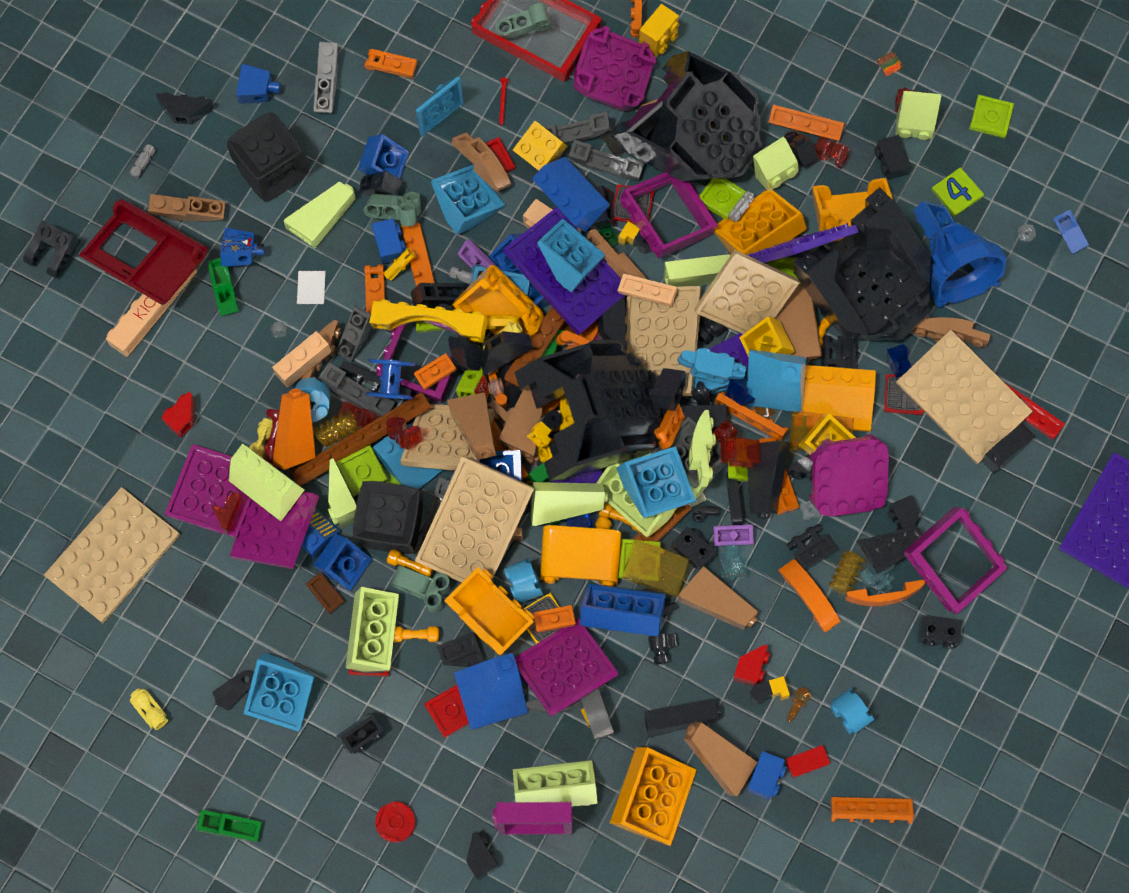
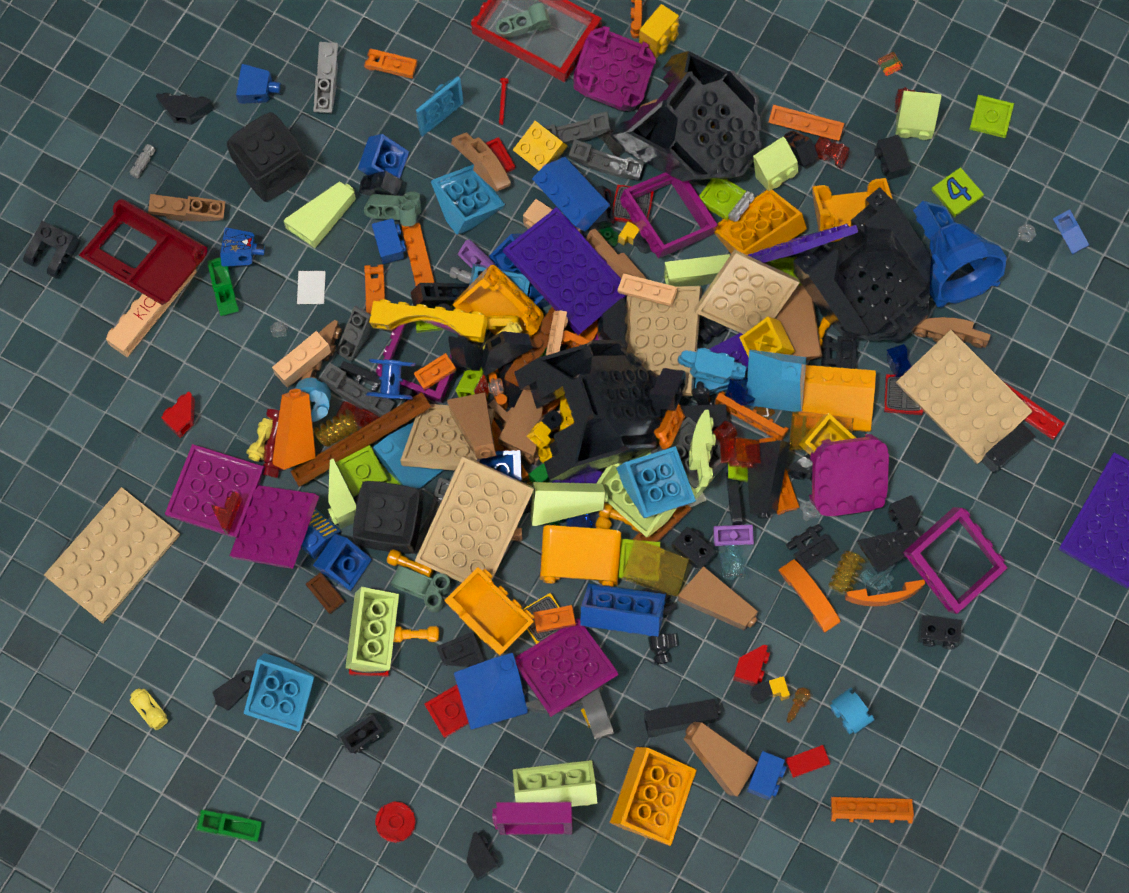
yellowish green slope [229,444,304,521] -> none
yellow axle [384,248,416,281] -> none
clear red leg [386,417,422,450] -> none
dark azure brick [504,558,544,603] -> none
dark azure slope [537,219,605,292] -> none
black arm [692,505,719,523] -> none
none -> light nougat plate [546,310,568,355]

